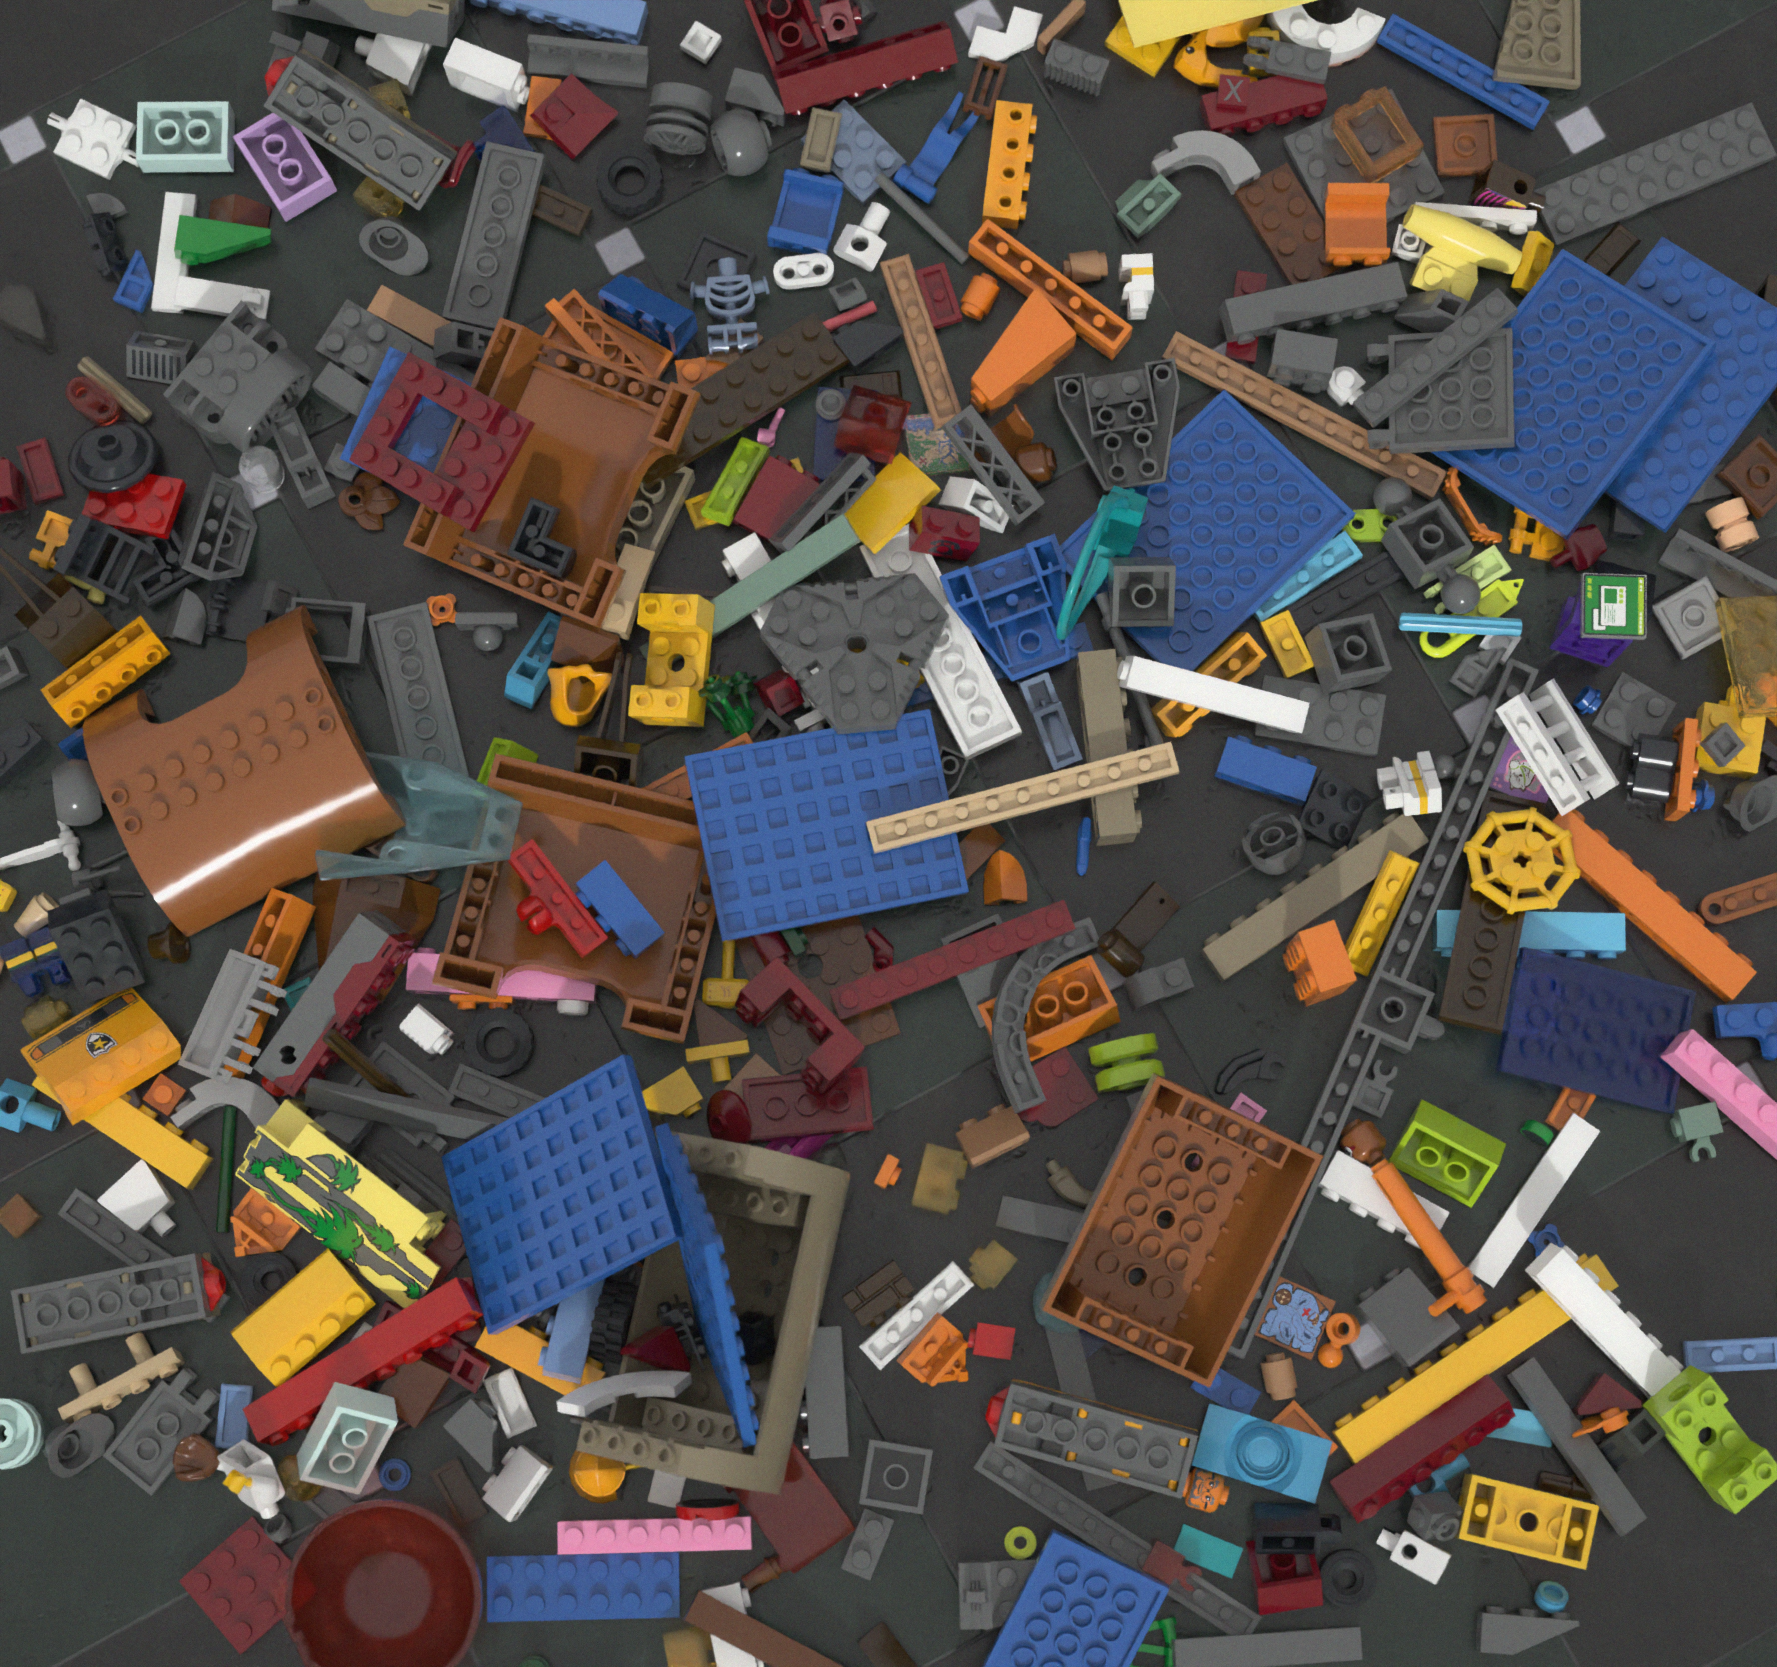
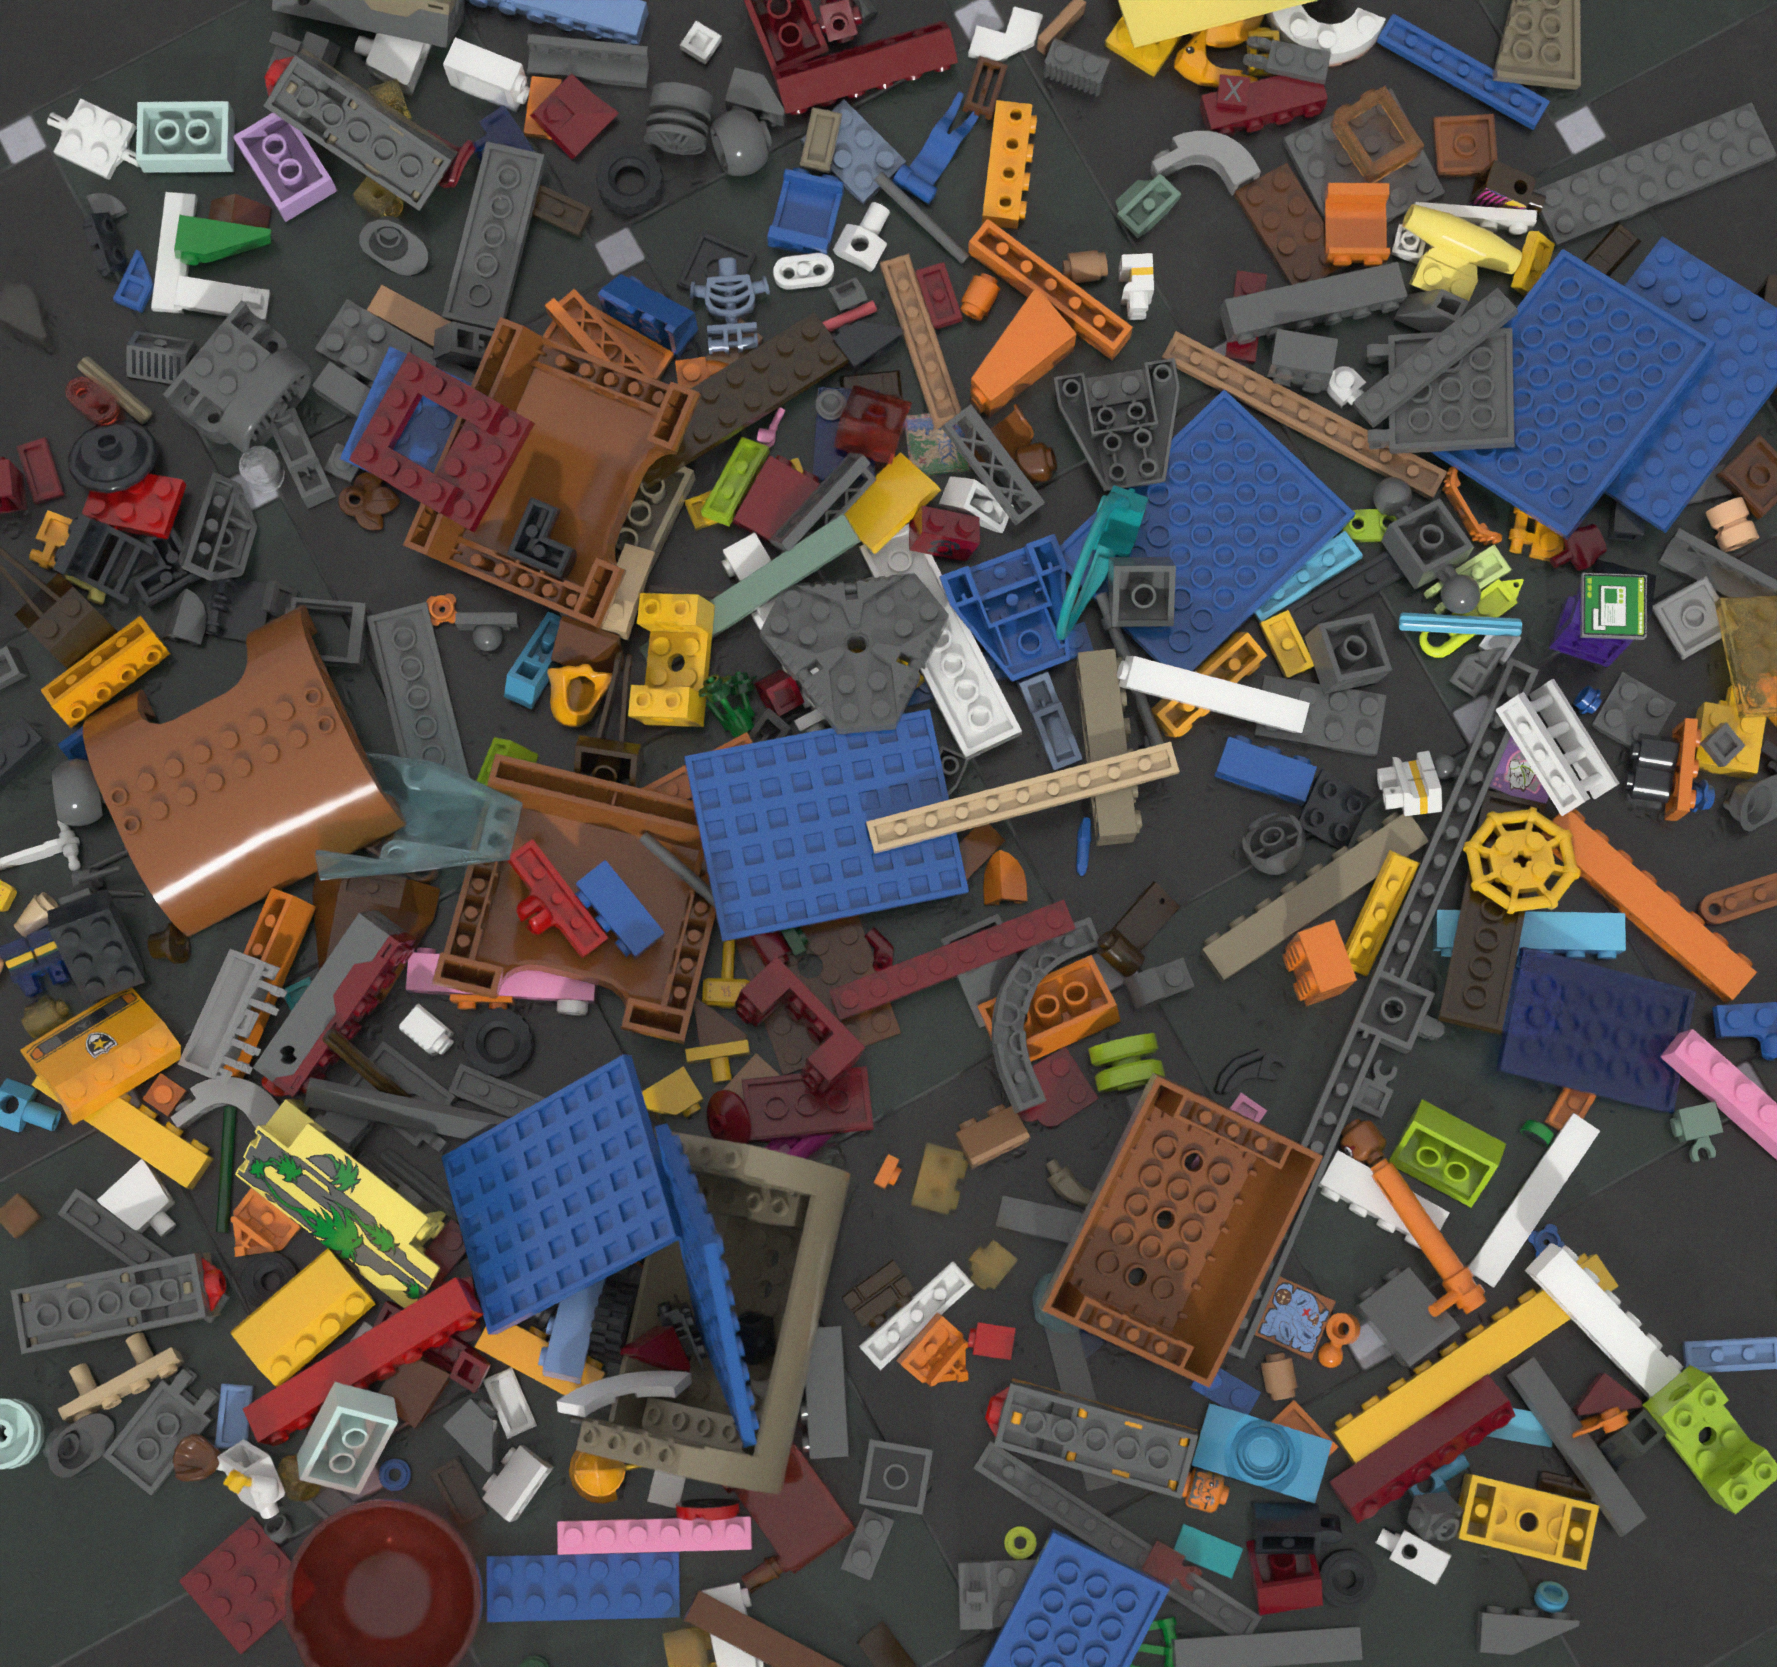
none -> dark grey bar [639,832,715,908]

